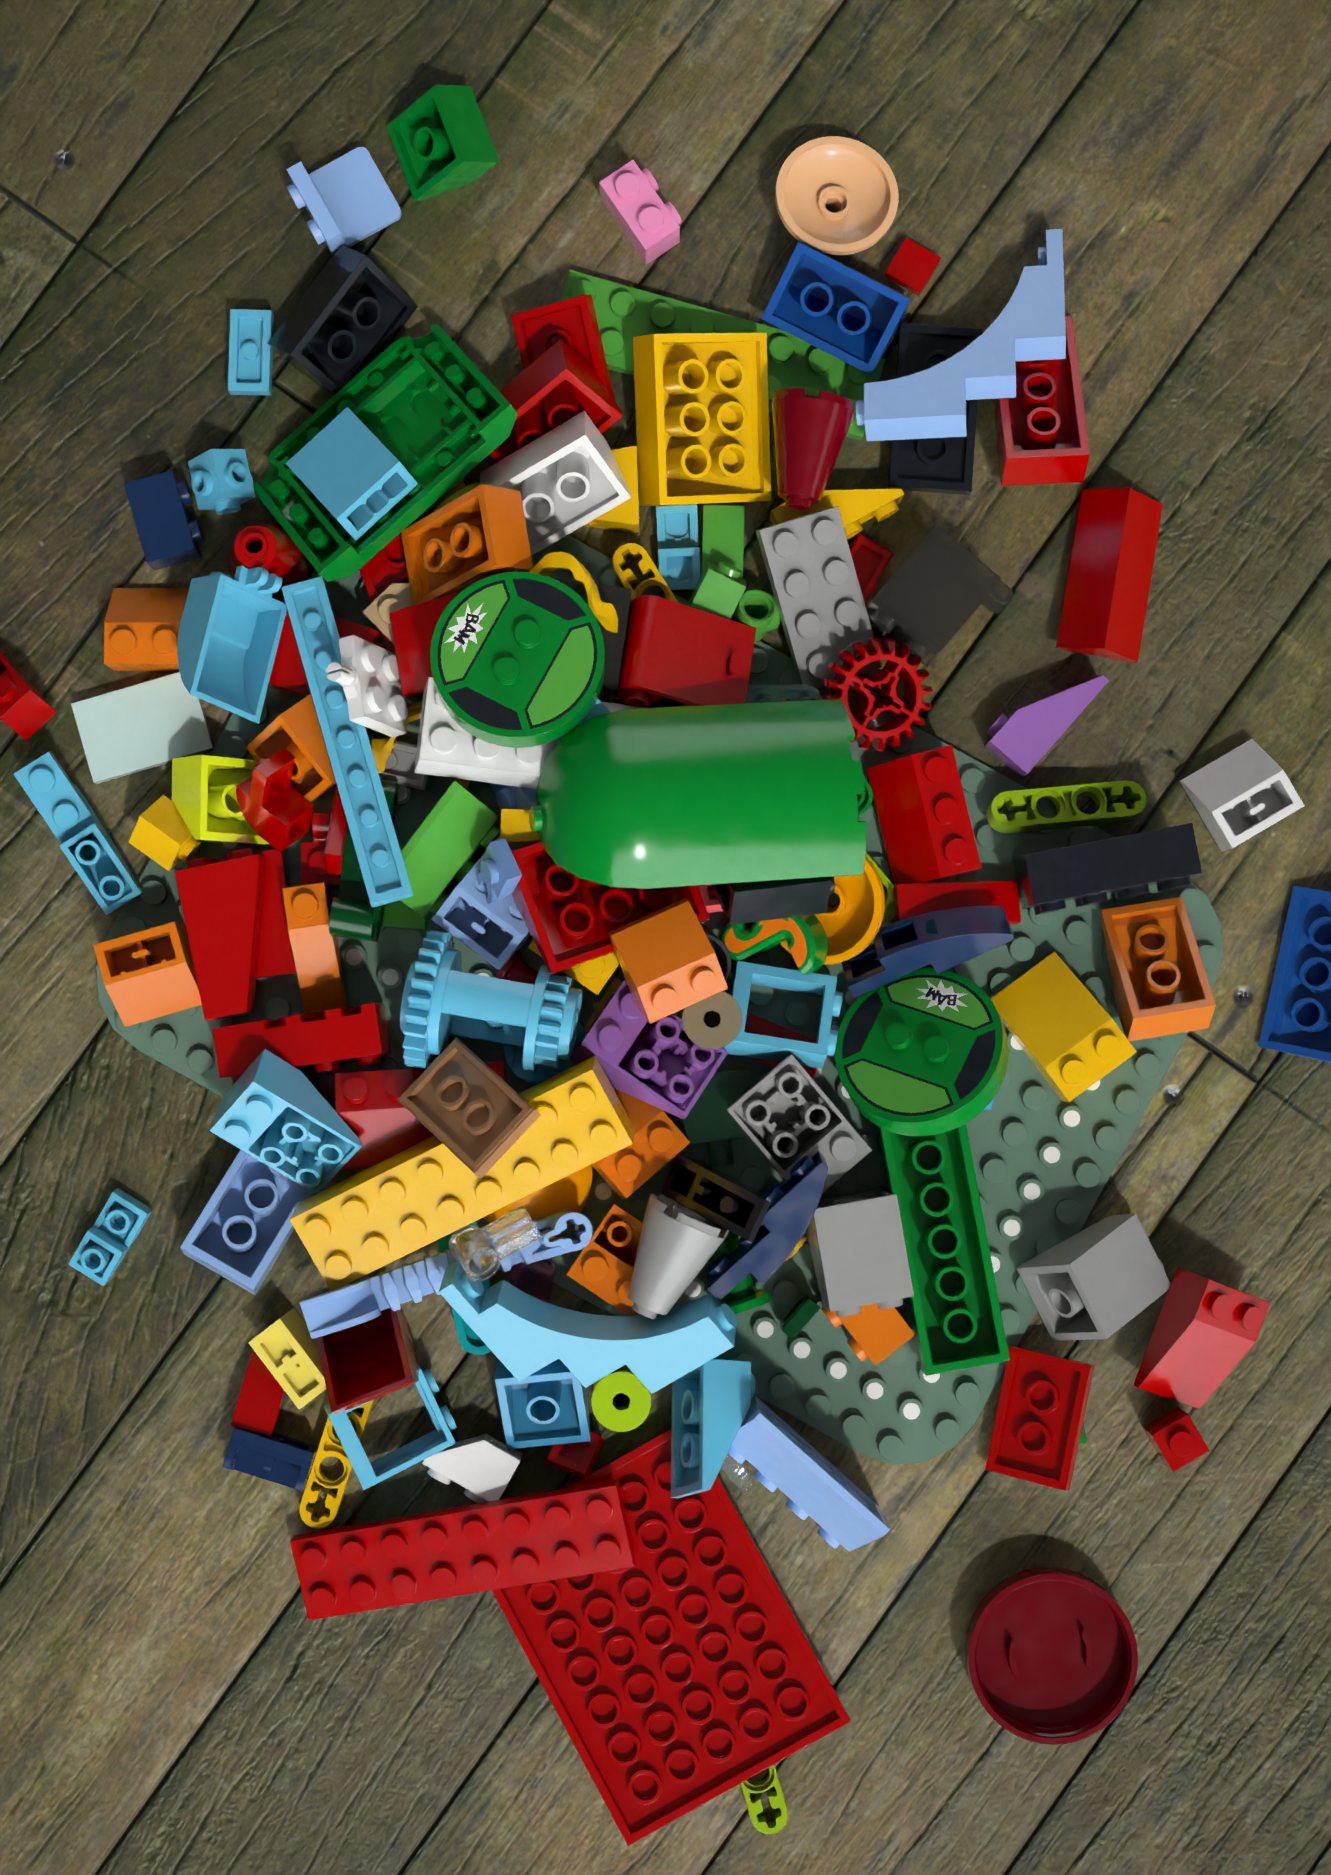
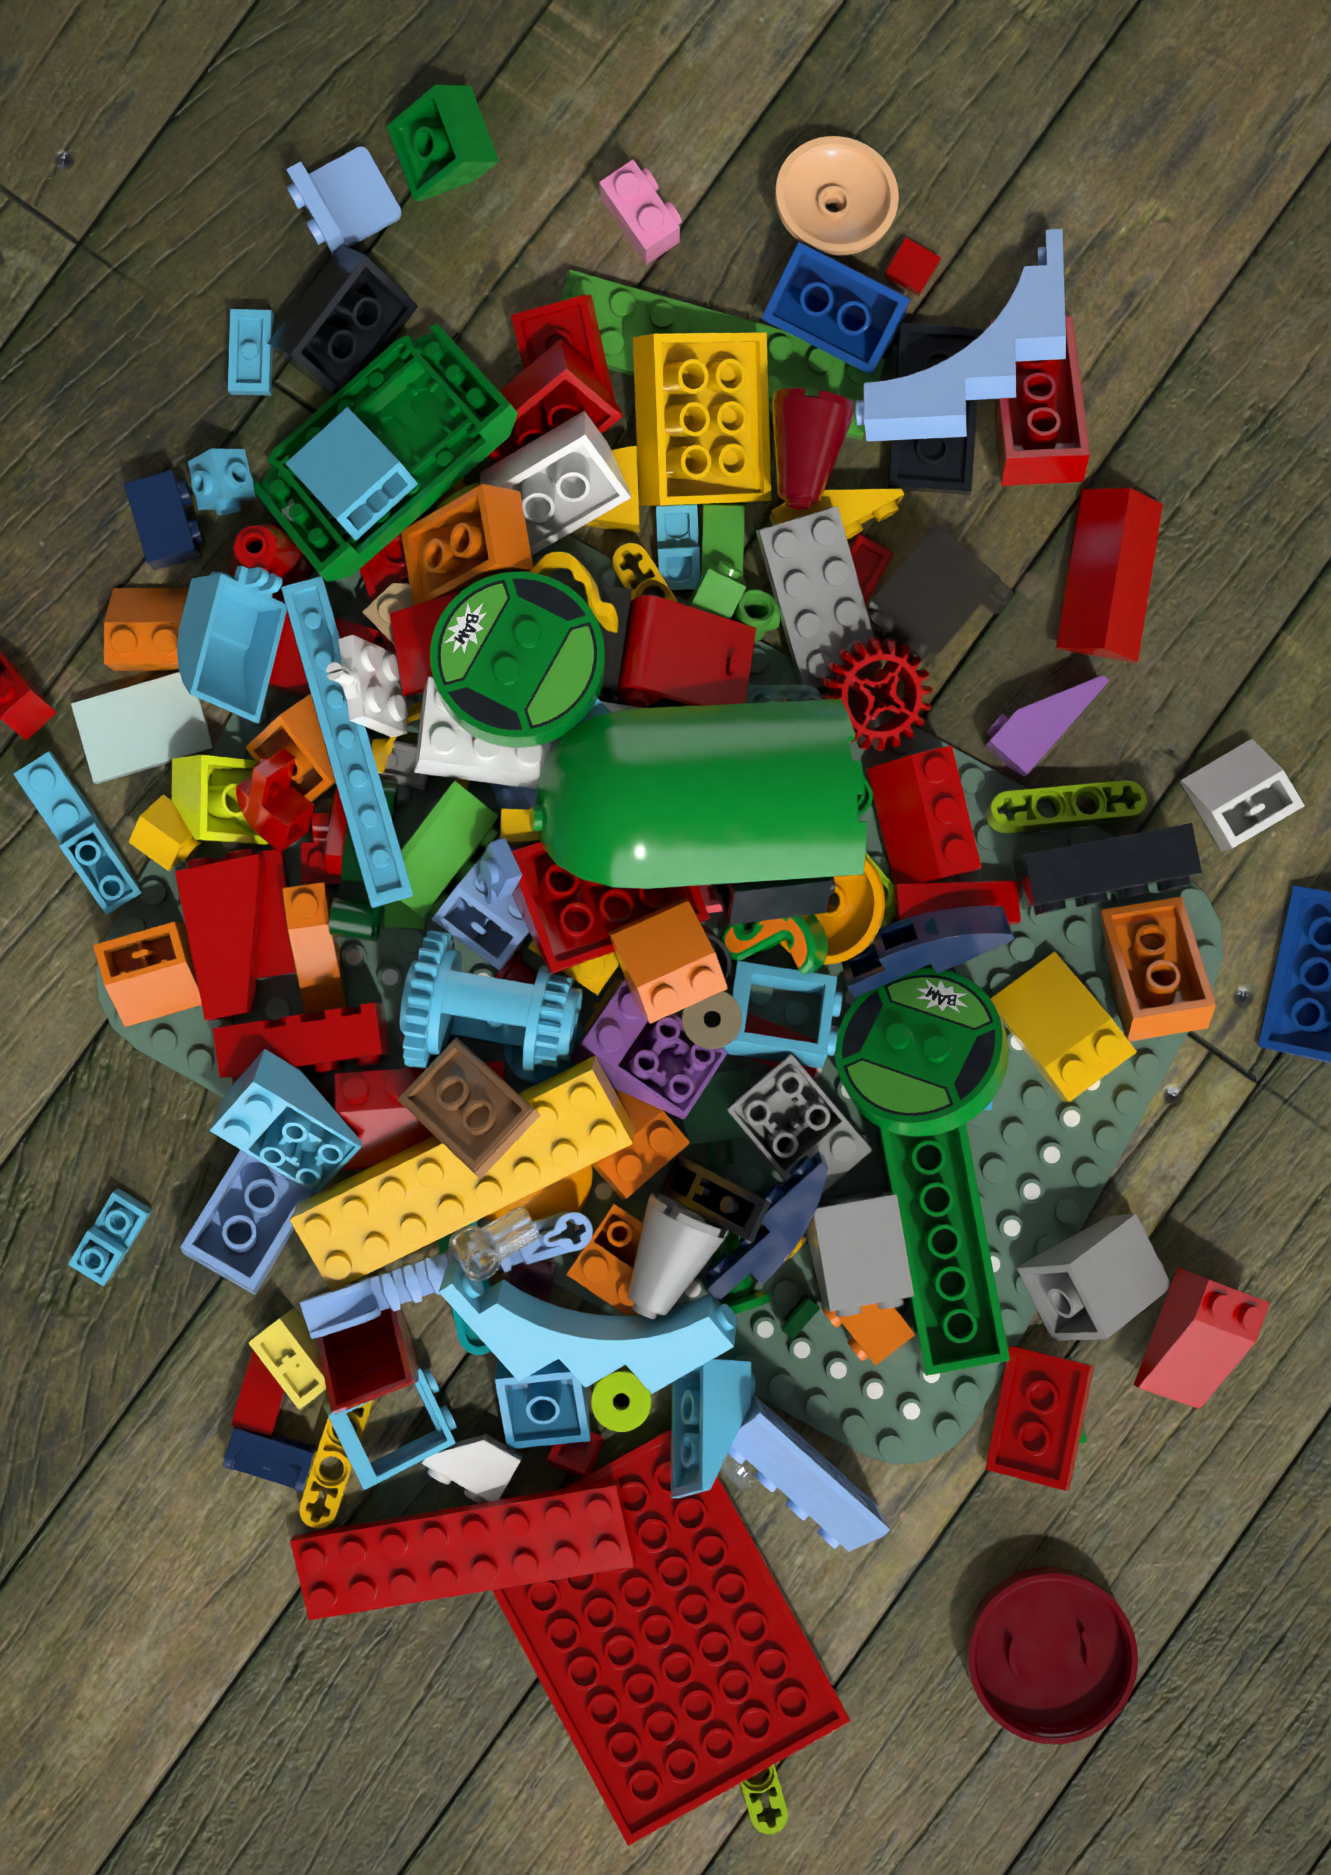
red brick [1142,1407,1210,1472] -> none

